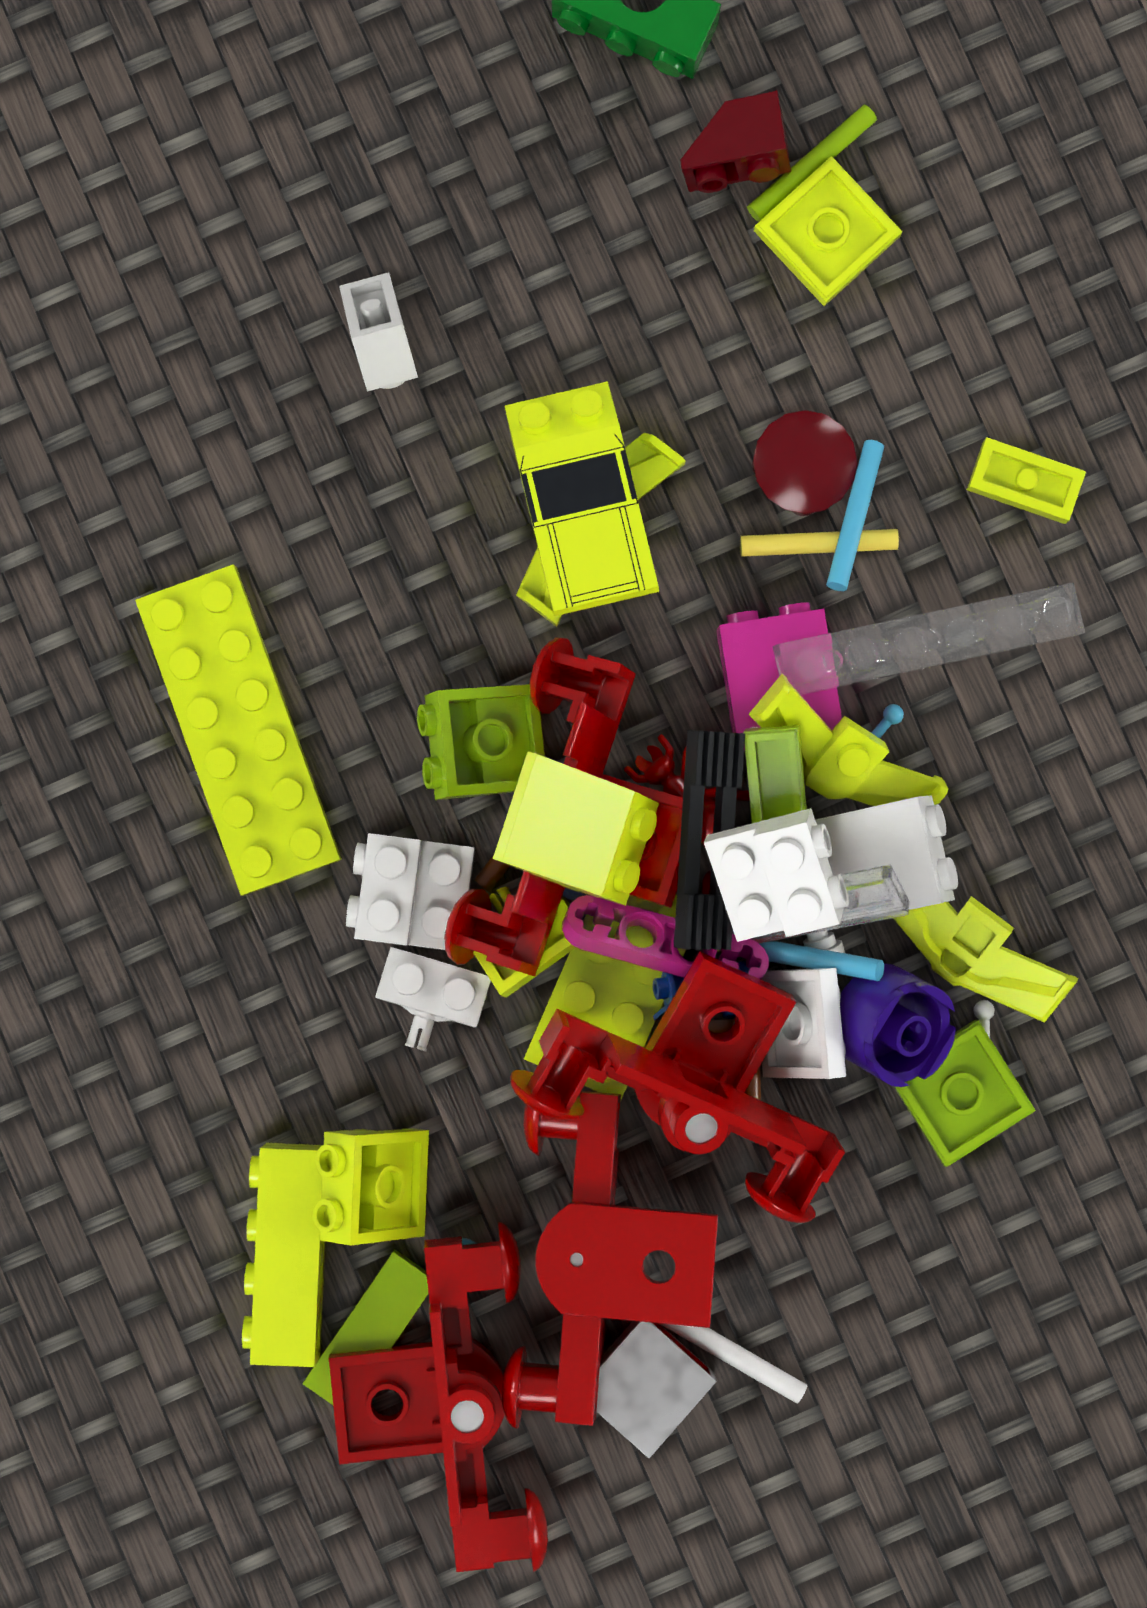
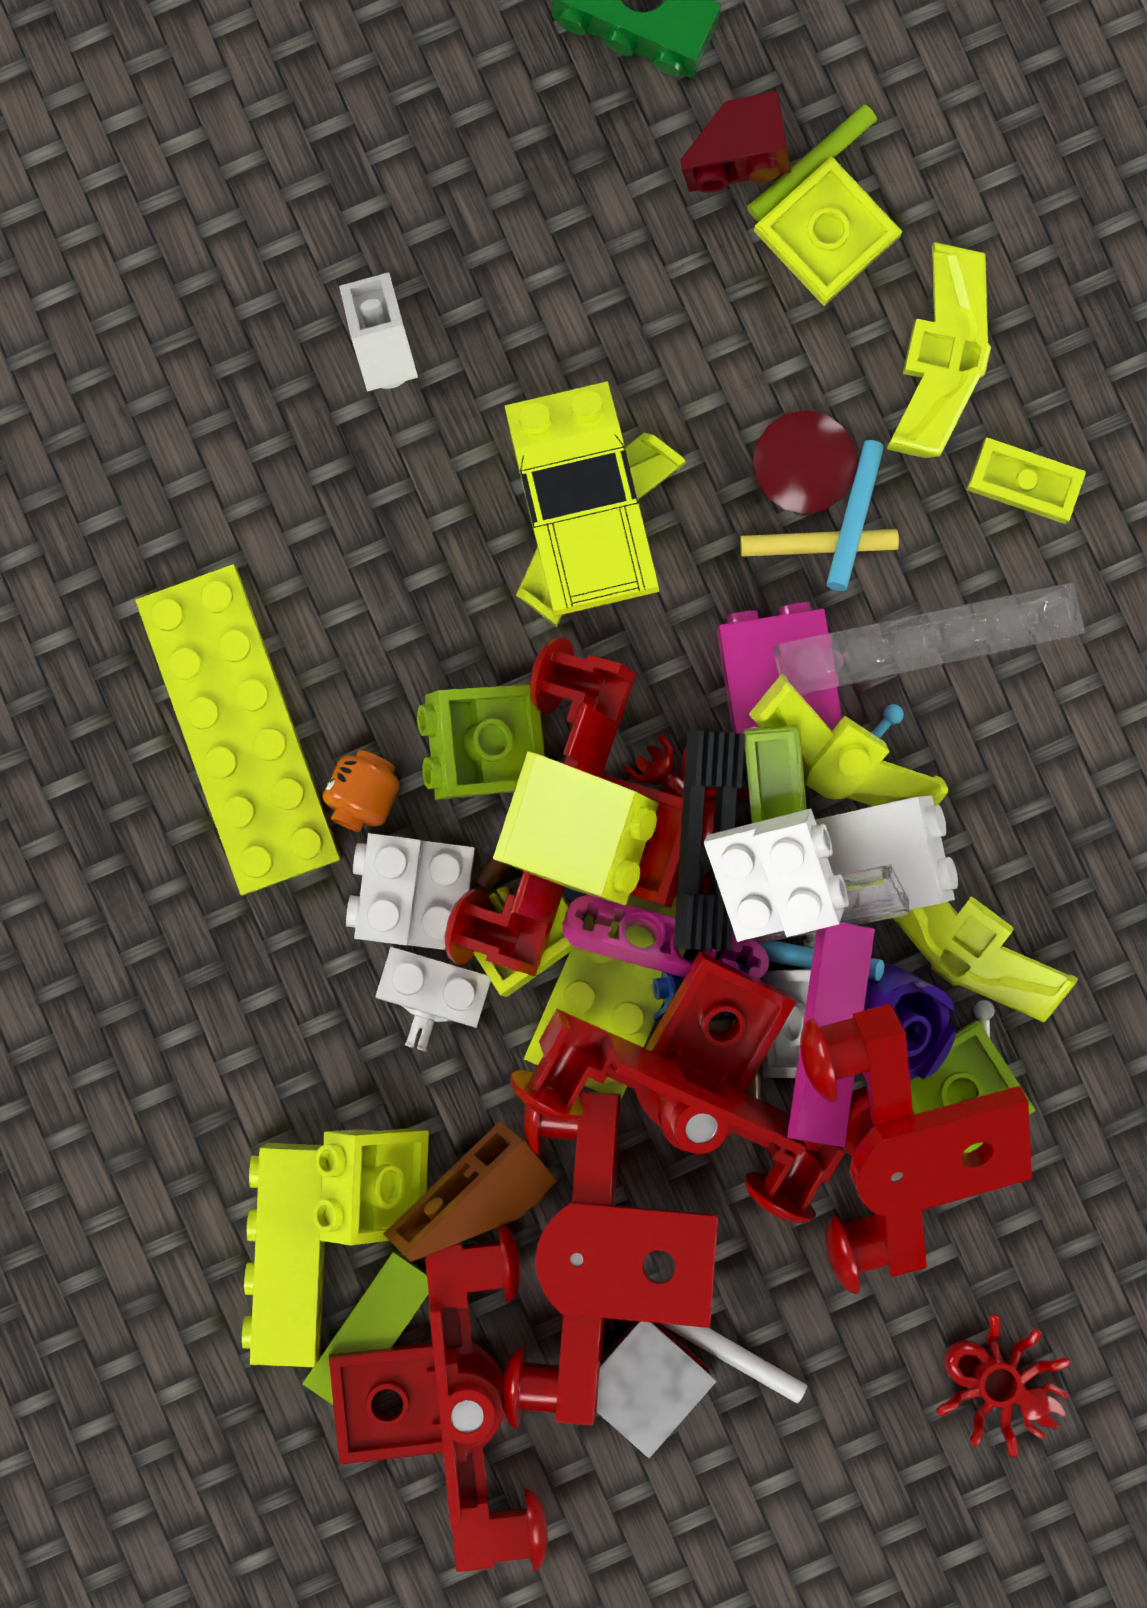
none -> orange head [322,750,401,832]
none -> dark orange slope [383,1121,557,1262]
none -> dark pink tile [787,922,875,1147]
none -> red piece [800,1003,1032,1294]
none -> neon yellow plate [887,242,991,458]
none -> red animal [936,1313,1070,1458]

